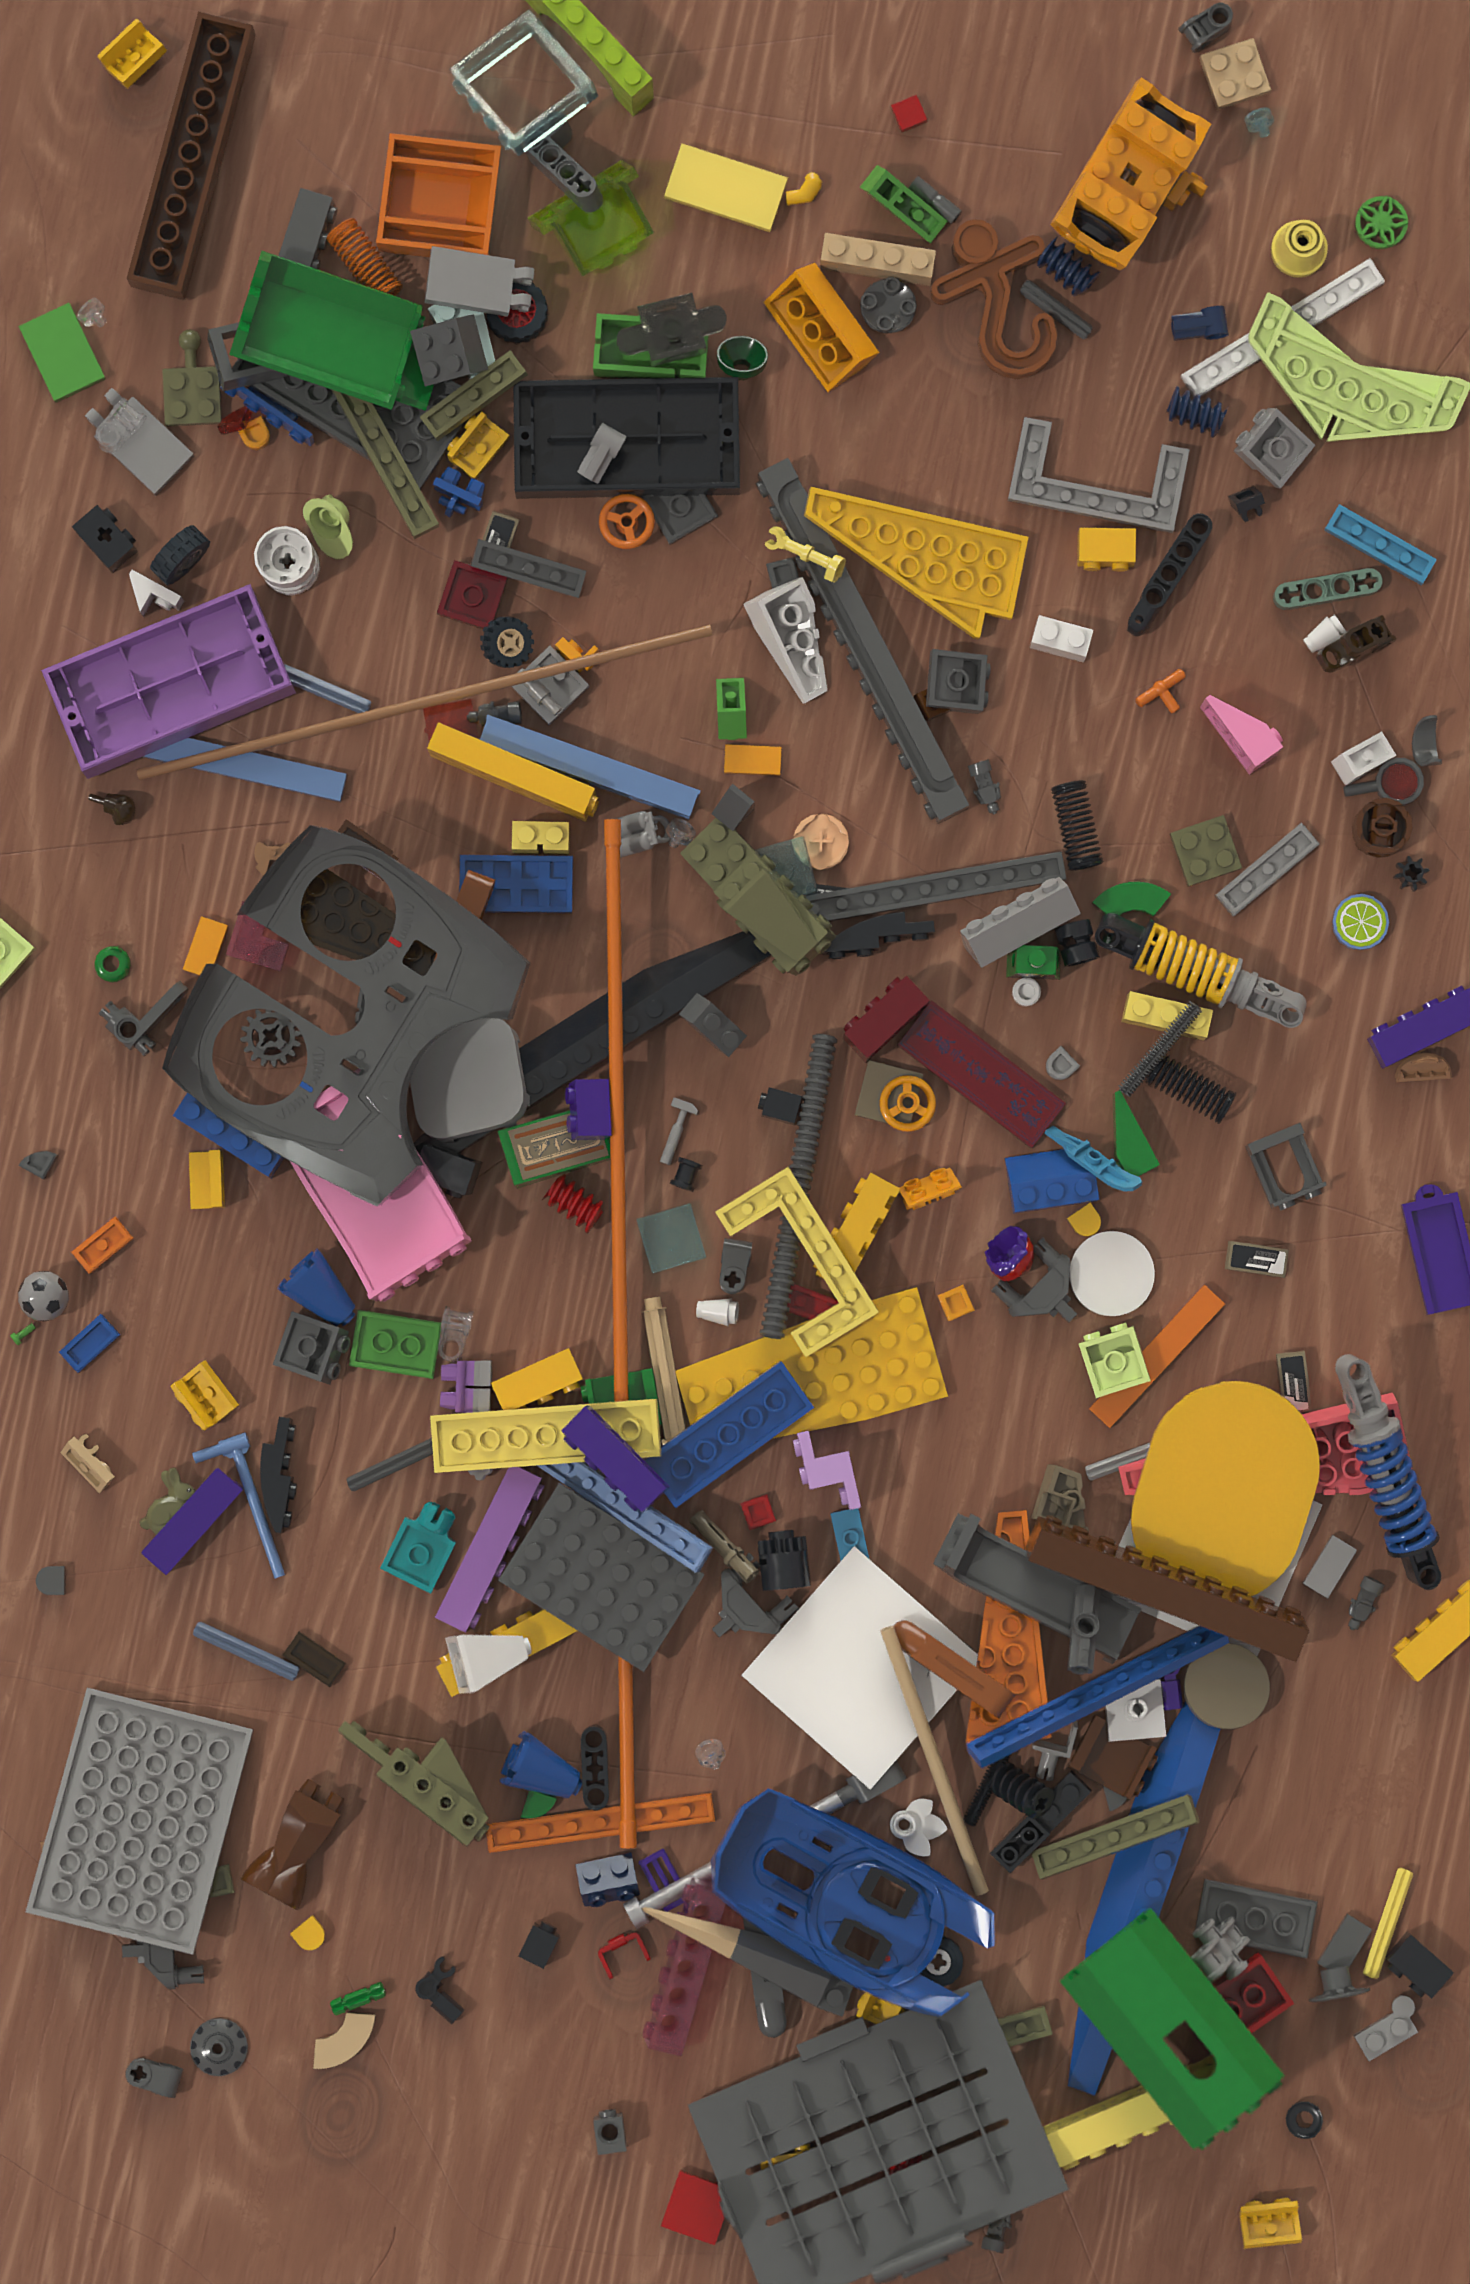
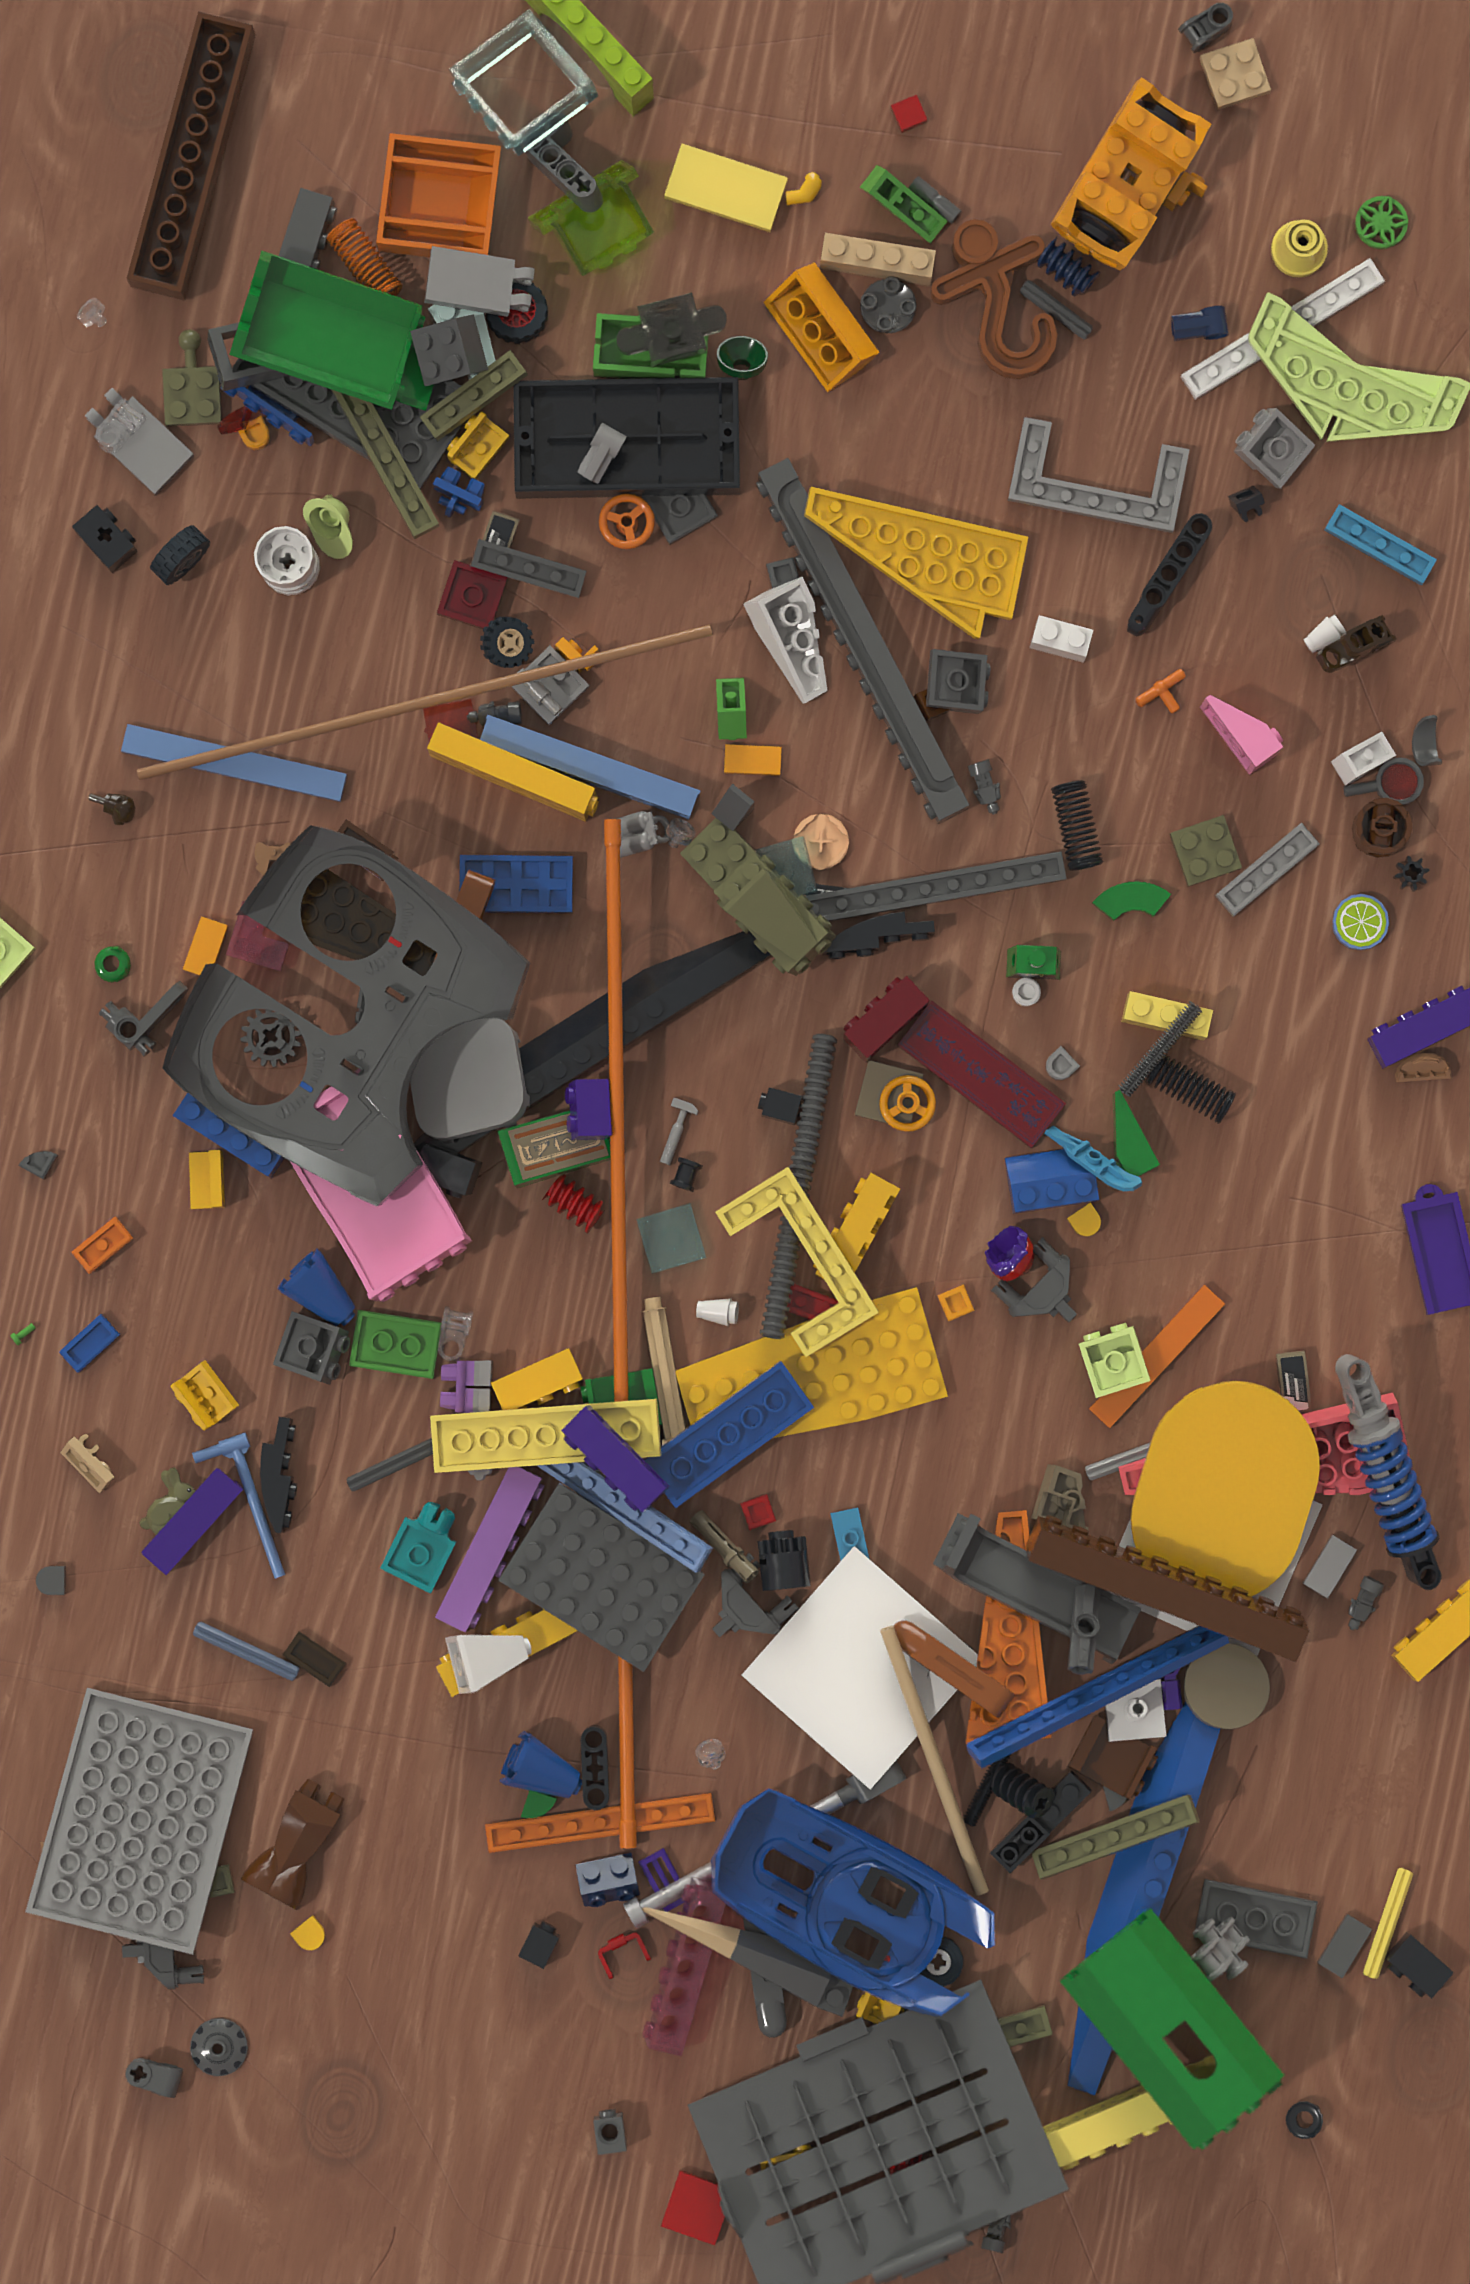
light grey piece [18,1271,69,1322] -> none
bright green tile [19,303,106,403] -> none
medium lavender piece [41,584,296,779] -> none
yellow bracket [98,19,167,89] -> none
white slope [129,570,184,617] -> none
sand blue axle [284,664,371,713] -> none
tan tile [313,2012,376,2069] -> none
green axle [330,1982,386,2015] -> none
olive wedge [338,1721,489,1848] -> none
black bar [415,1956,464,2025] -> none
light yellow piece [512,821,570,855] -> none
dark grey brick [679,993,747,1057] -> none
dark grey piece [719,1238,753,1294] -> none
light yellow piece [765,526,846,582] -> none
lavender bracket [792,1431,861,1510] -> none
white plate [890,1799,947,1857] -> none
light orange hinge [899,1168,962,1211] -> none
light grey slope [960,877,1081,968] -> none
light grey bracket [1032,1721,1078,1781] -> none
black wheel [1055,919,1100,967] -> none
white tile [1069,1231,1155,1316] -> none
yellow brick [1077,528,1136,572] -> none
piece [1095,913,1307,1028] -> none
dark blue piece [1166,386,1228,438] -> none
red brick [1212,1952,1295,2034] -> none
slope [1225,1241,1289,1278] -> none
yellow bracket [1239,2198,1302,2249] -> none
clear light blue tile [1244,107,1274,137] -> none
dark grey panel [1245,1123,1327,1211] -> none
sand green beam [1273,568,1382,610] -> none
dark grey wheel [1308,1966,1370,2003] -> none
light grey hinge [1353,1995,1418,2061] -> none

